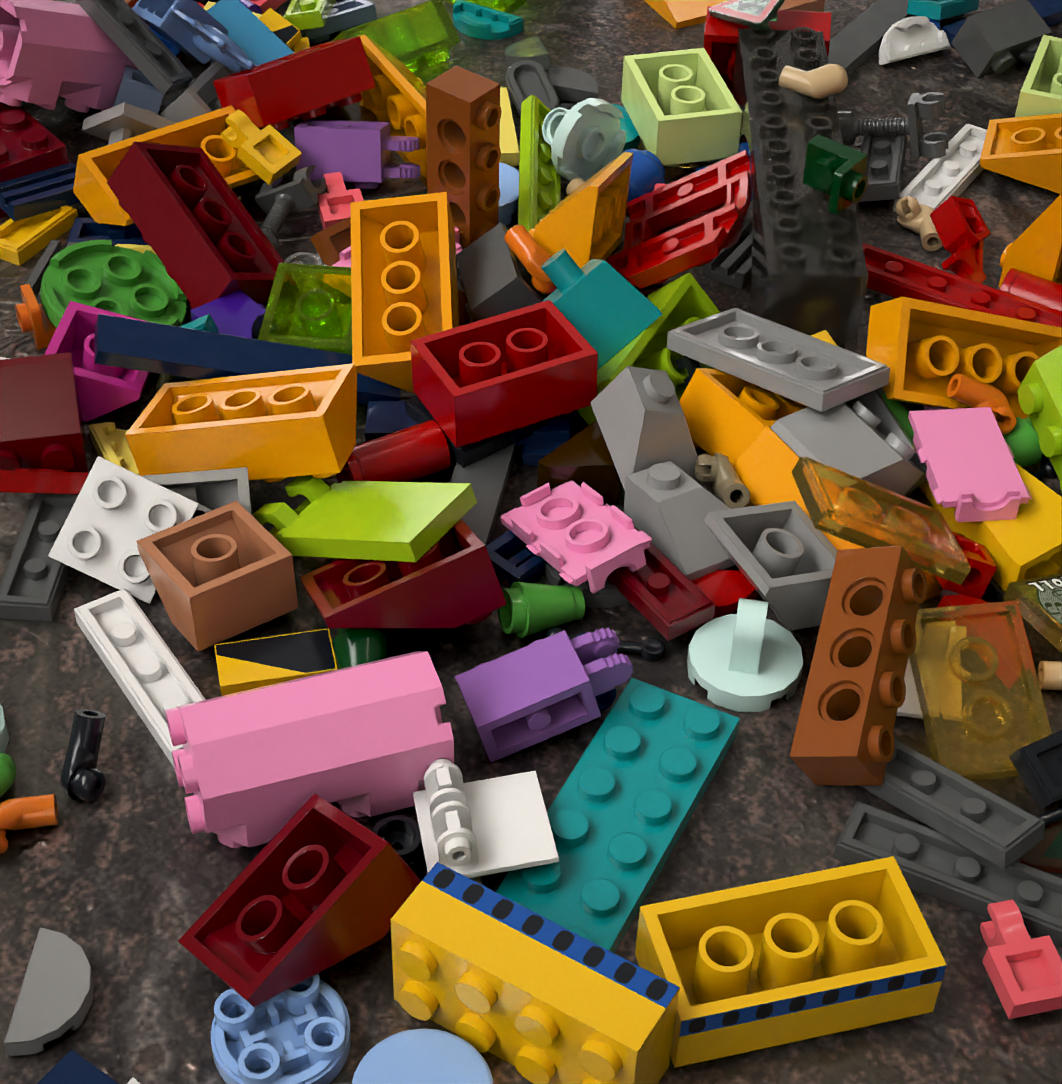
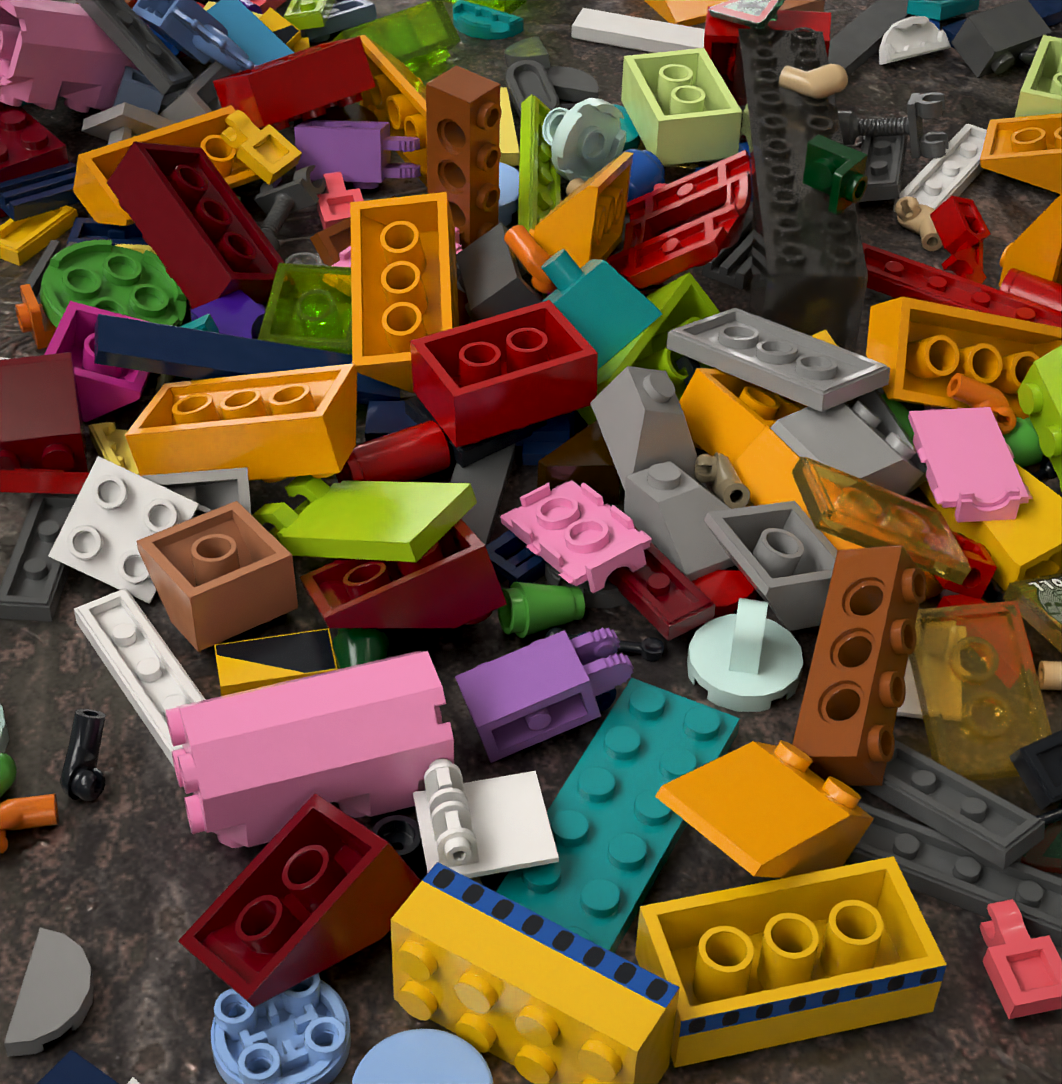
none -> white tile [571,8,705,53]
none -> light orange slope [655,740,874,878]

